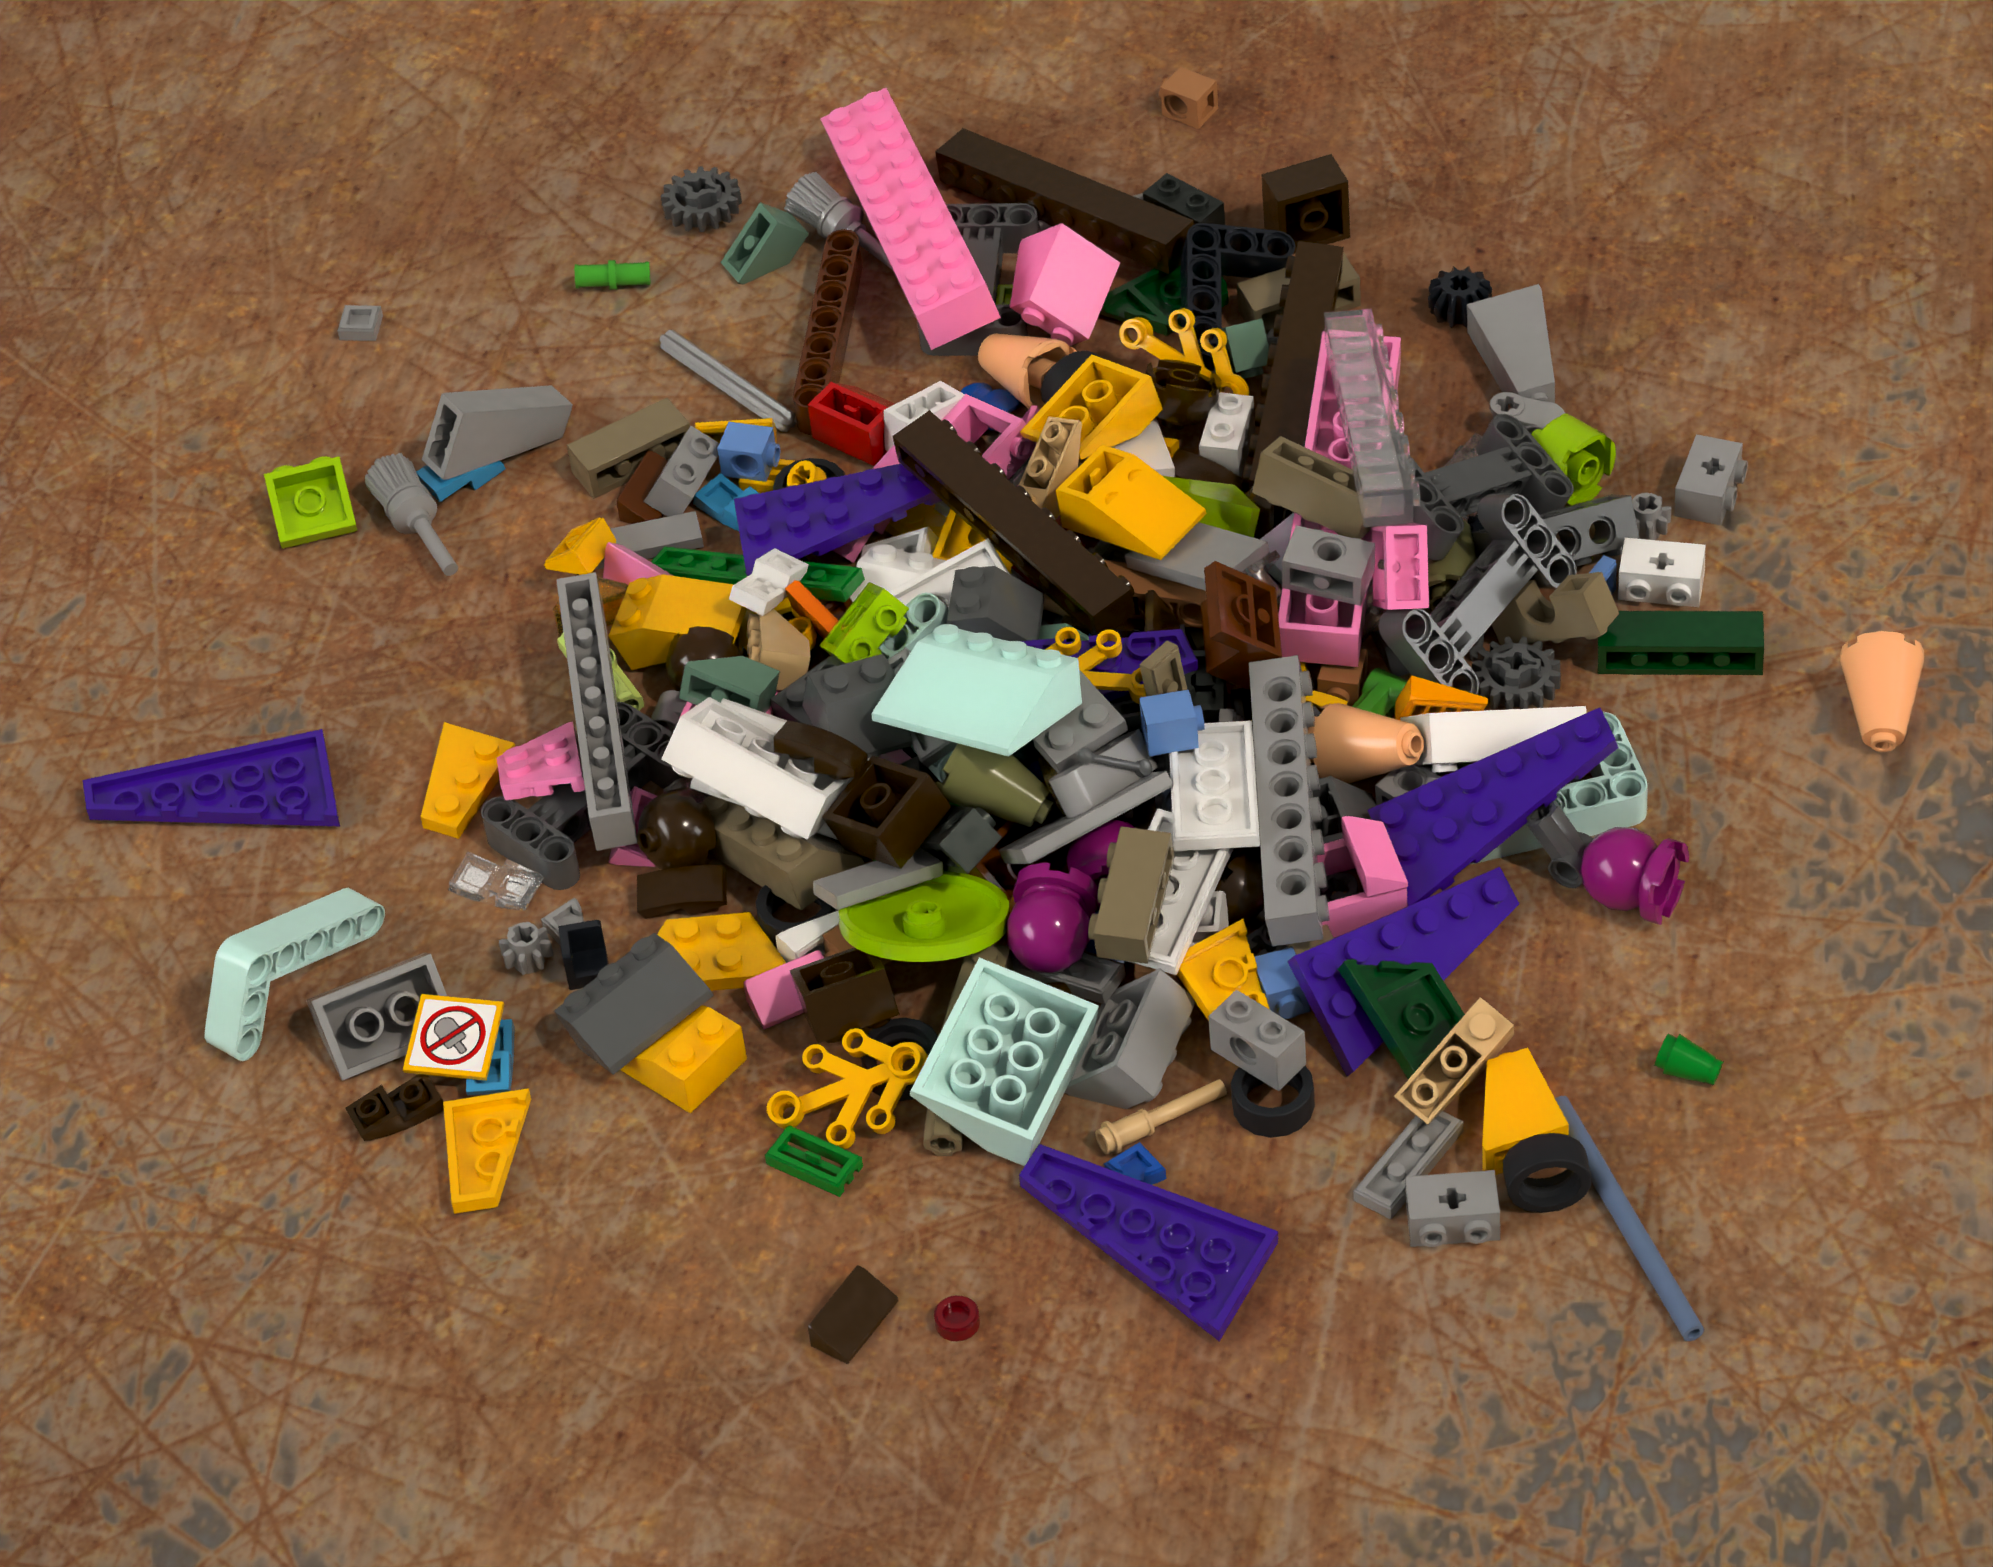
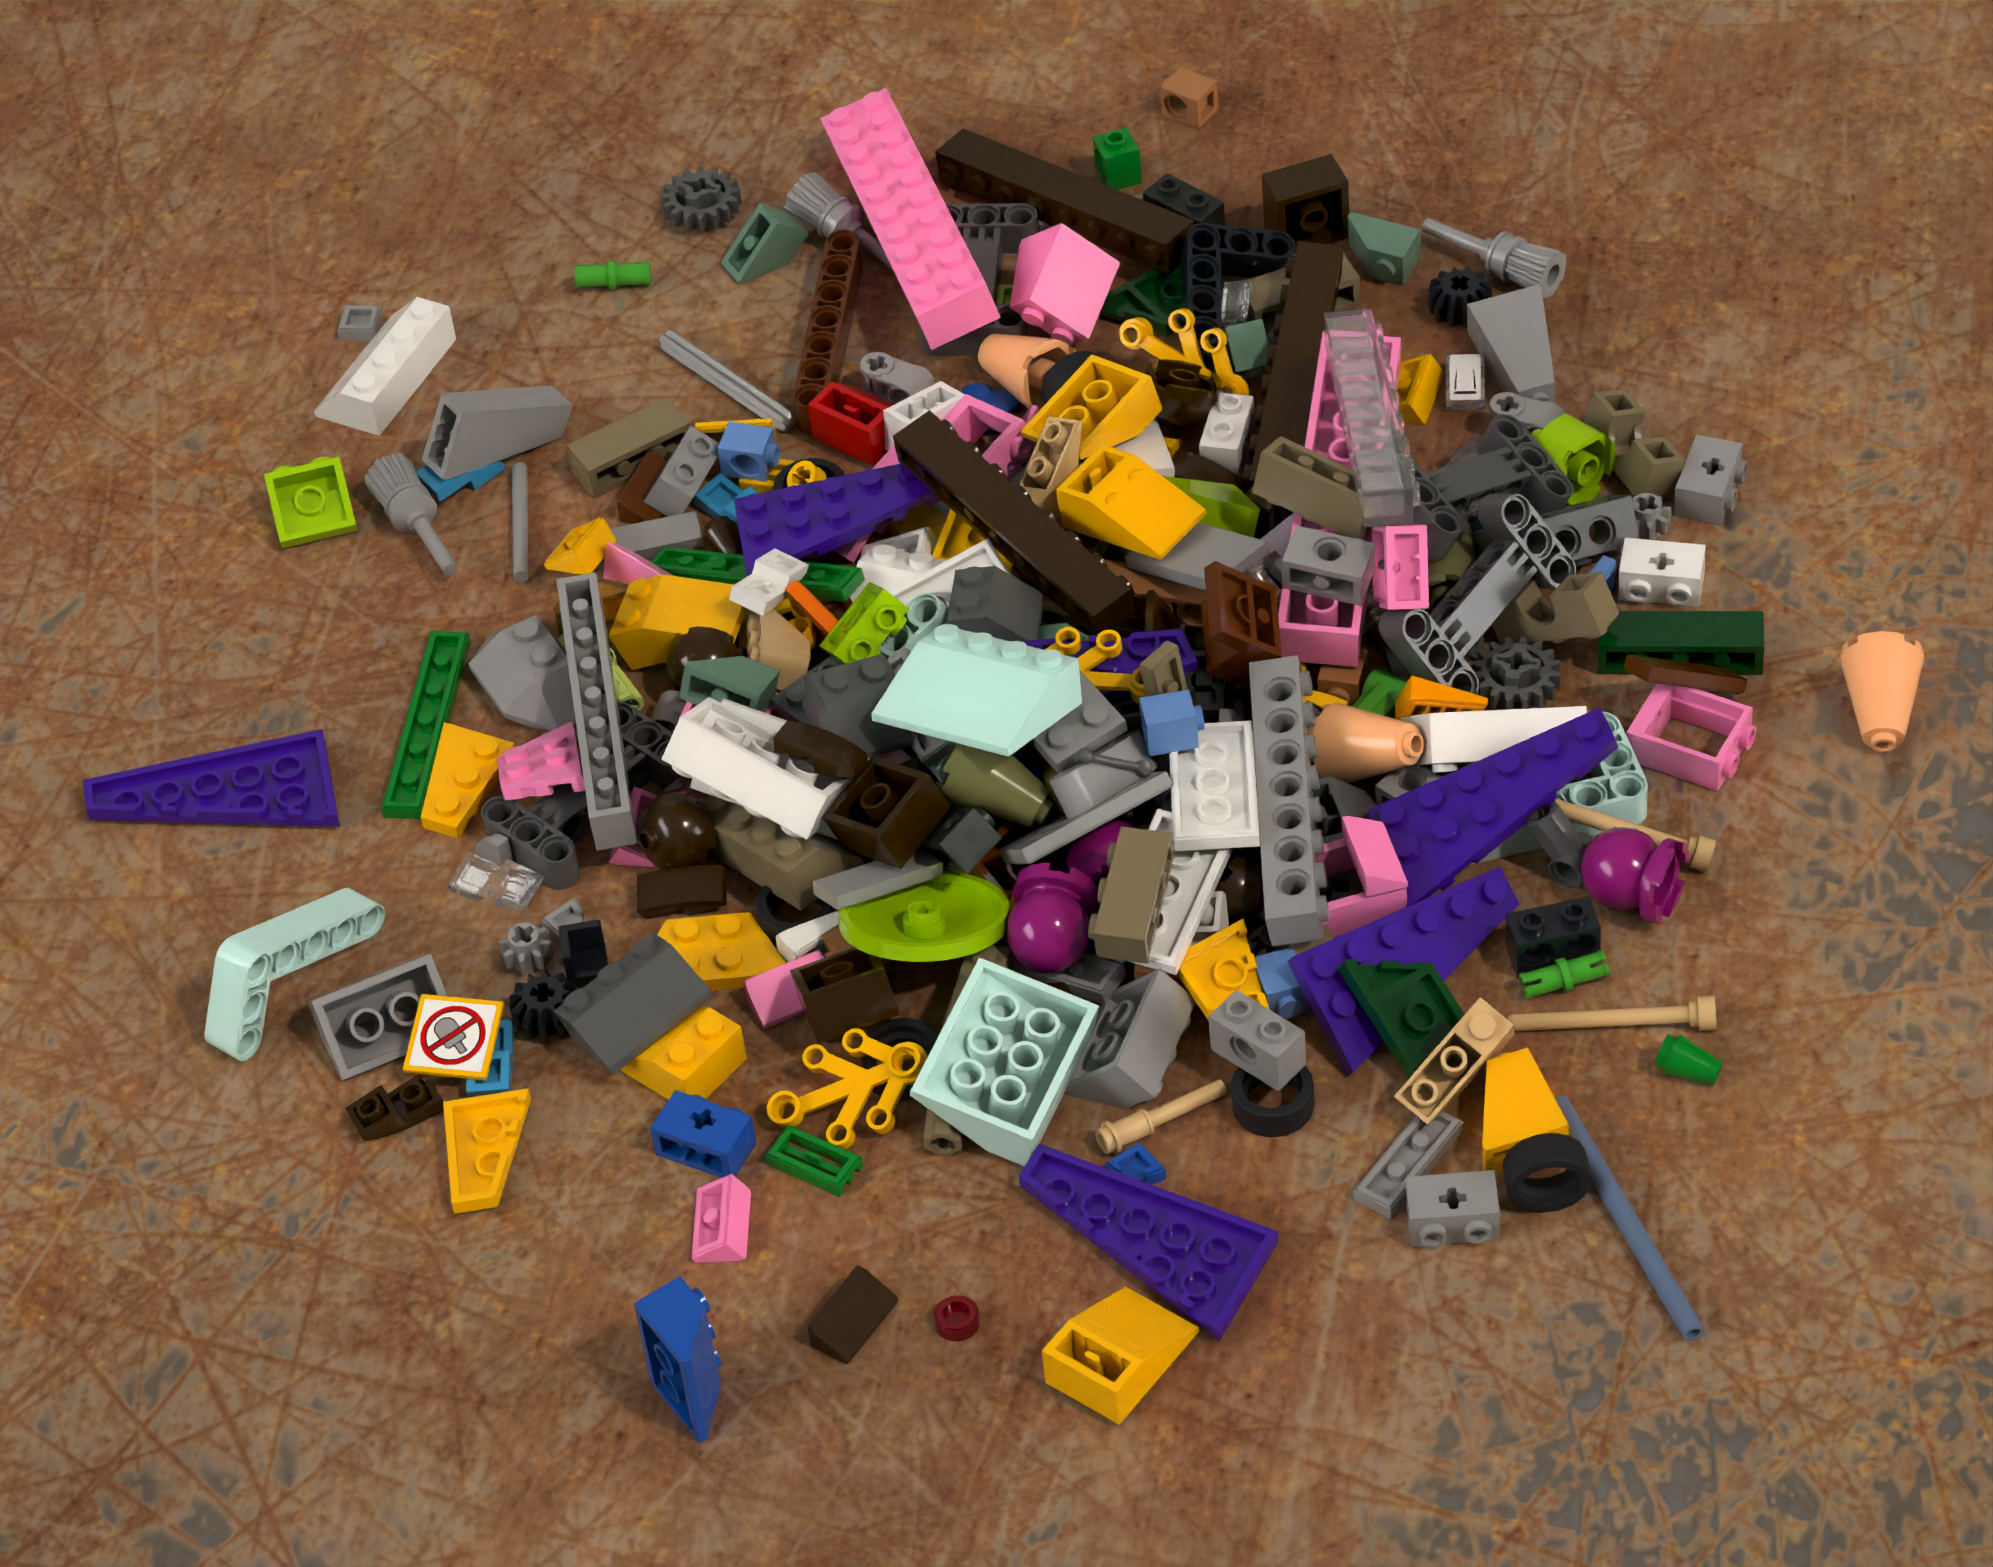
none -> white slope [314,297,456,436]
none -> green tile [381,631,471,819]
none -> light grey wedge [469,615,577,732]
none -> light grey tile [475,833,514,874]
none -> black gear [509,970,578,1042]
none -> light grey bar [512,462,529,582]
none -> blue slope [634,1276,721,1443]
none -> blue brick [650,1090,756,1178]
none -> bright pink slope [692,1174,751,1263]
none -> dark brown cone [703,516,743,555]
none -> light grey piece [860,352,935,404]
none -> yellow slope [1042,1287,1199,1425]
none -> green brick [1092,127,1142,190]
none -> clear slope [1221,280,1252,328]
none -> sand green slope [1348,212,1421,286]
none -> yellow slope [1393,354,1444,425]
none -> light grey piece [1422,218,1567,299]
none -> slope [1446,353,1485,411]
none -> black brick [1506,896,1601,979]
none -> tan piece [1507,995,1717,1031]
none -> bright green pin [1519,949,1610,1000]
none -> tan piece [1555,799,1716,873]
none -> dark tan arch [1583,389,1686,499]
none -> reddish brown tile [1624,654,1748,695]
none -> bright pink window [1626,683,1757,791]

